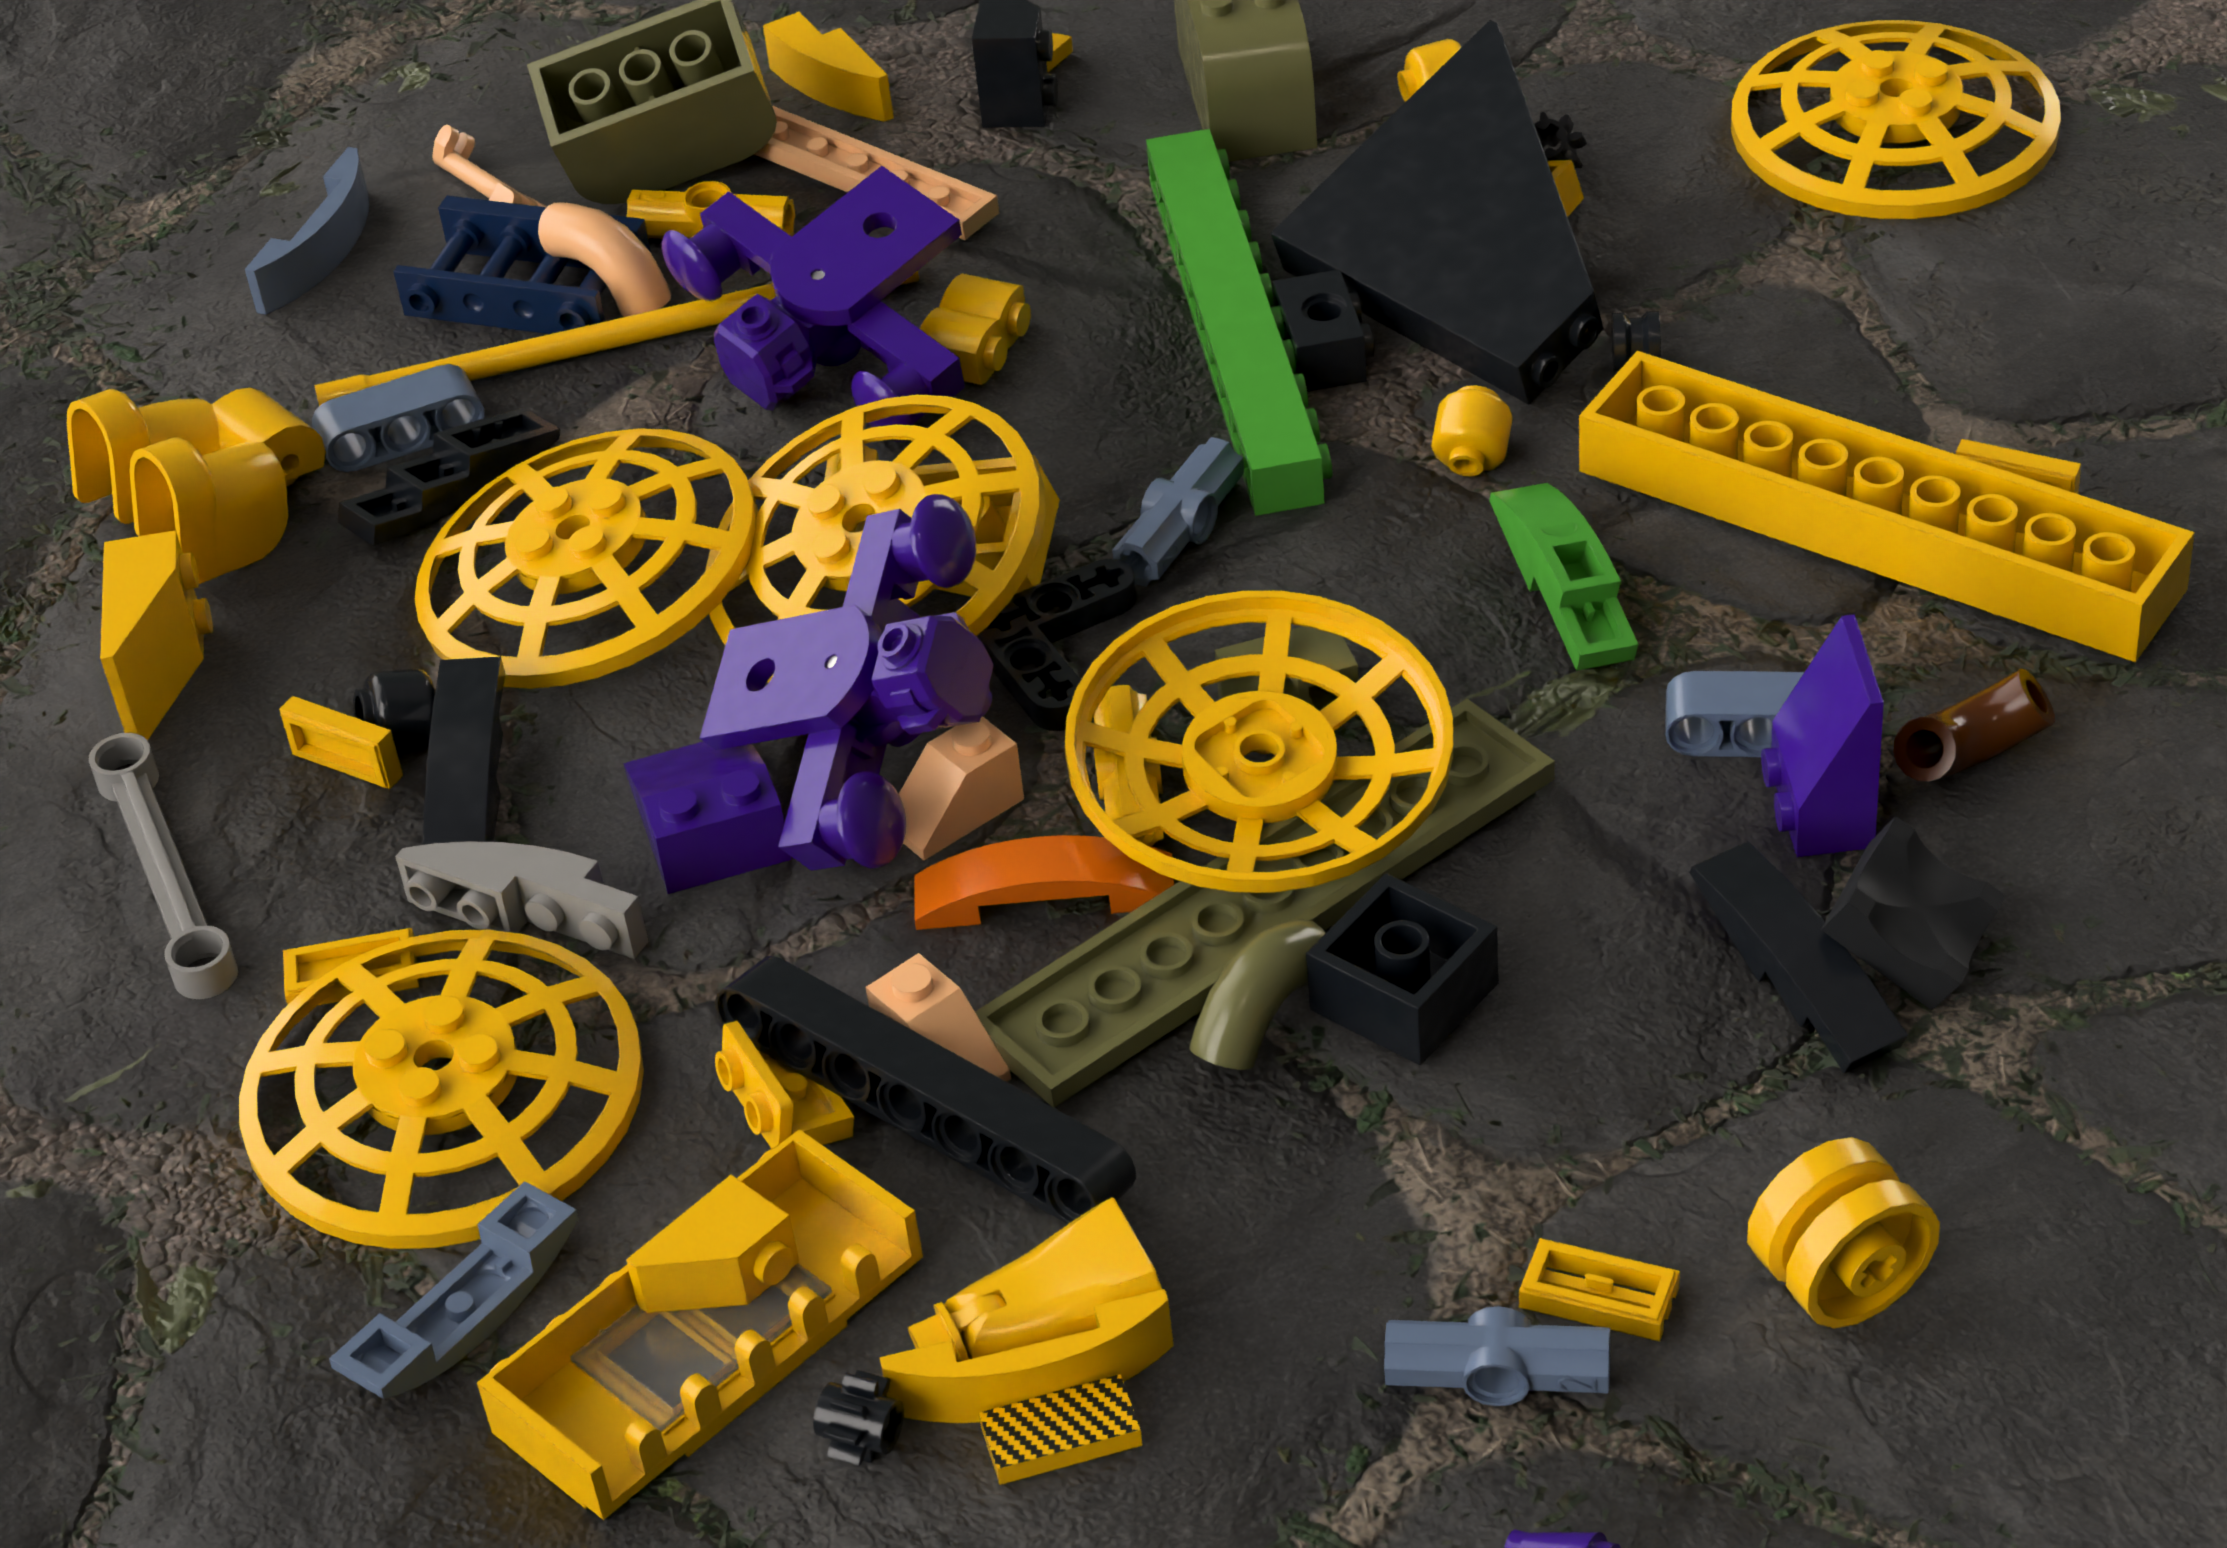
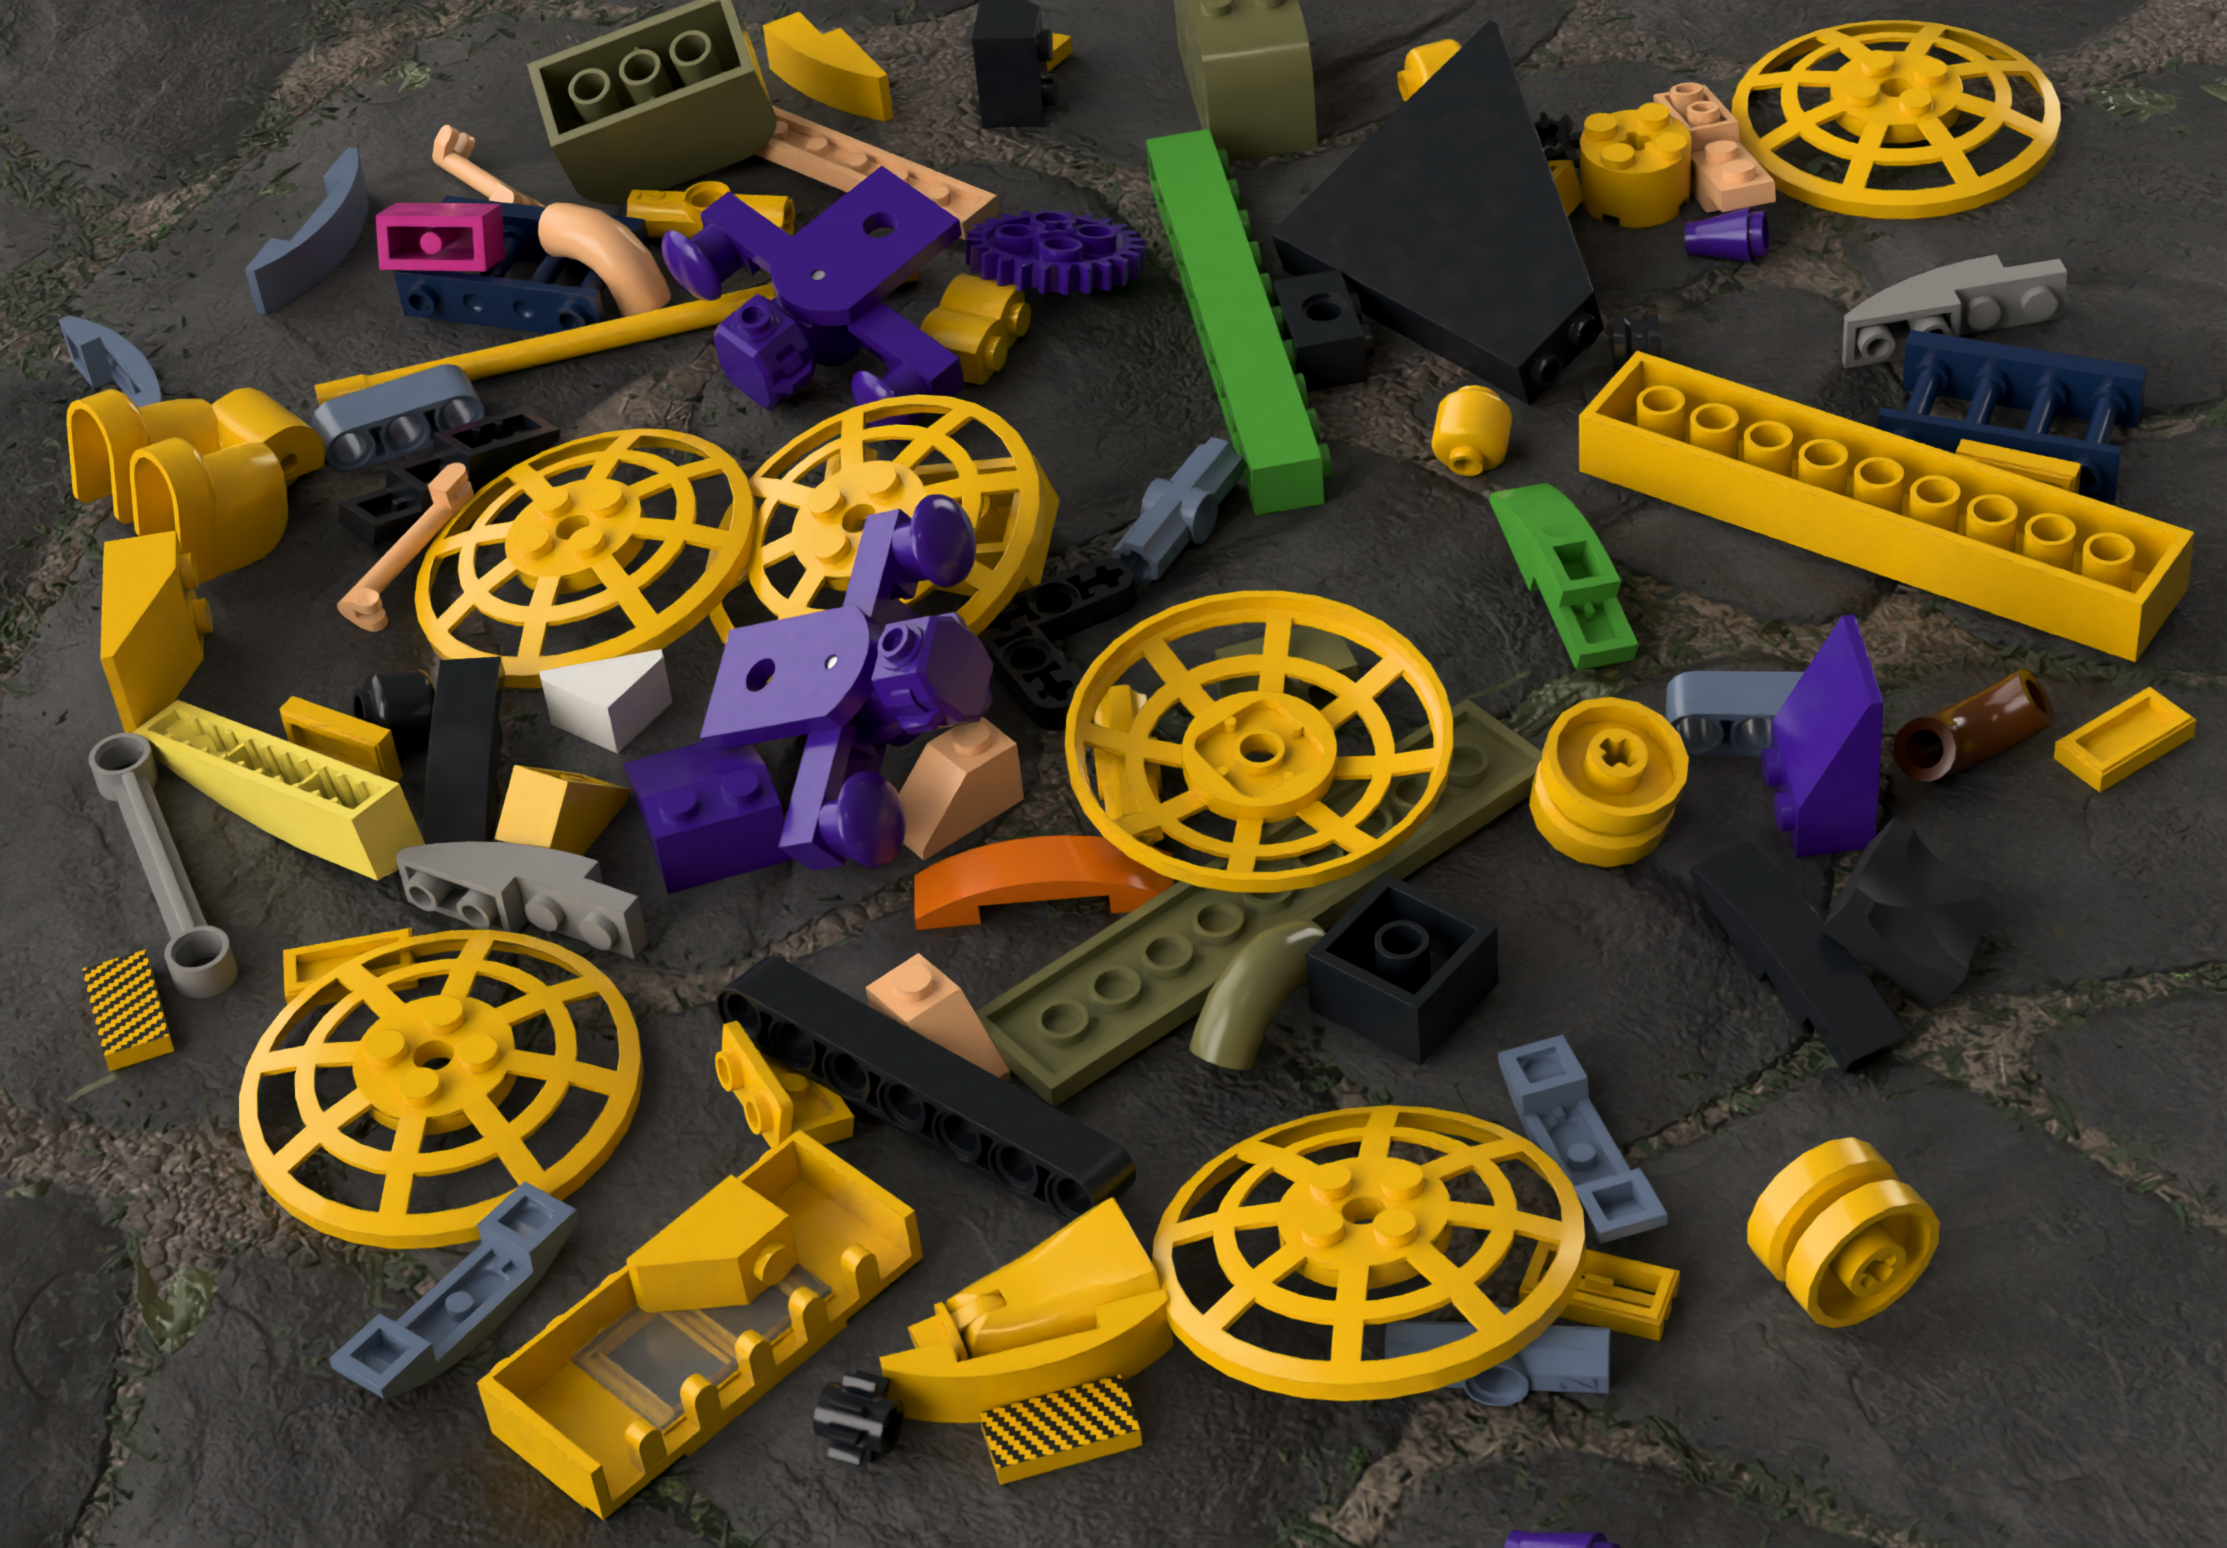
none -> sand blue slope [59,315,164,407]
none -> tile [82,949,174,1071]
none -> light yellow slope [132,700,426,881]
none -> light nougat hinge [337,463,474,632]
none -> dark pink brick [375,203,505,271]
none -> yellow slope [495,765,631,856]
none -> white slope [540,649,673,754]
none -> dark purple gear [965,210,1145,295]
none -> yellow dish [1152,1105,1586,1401]
none -> sand blue slope [1498,1035,1668,1244]
none -> yellow wheel [1529,697,1689,868]
none -> yellow brick [1580,102,1691,228]
none -> light nougat slope [1653,83,1776,213]
none -> dark purple cone [1685,206,1770,263]
none -> light grey slope [1842,254,2067,369]
none -> dark blue fence [1877,330,2147,501]
none -> yellow tile [2054,687,2197,793]

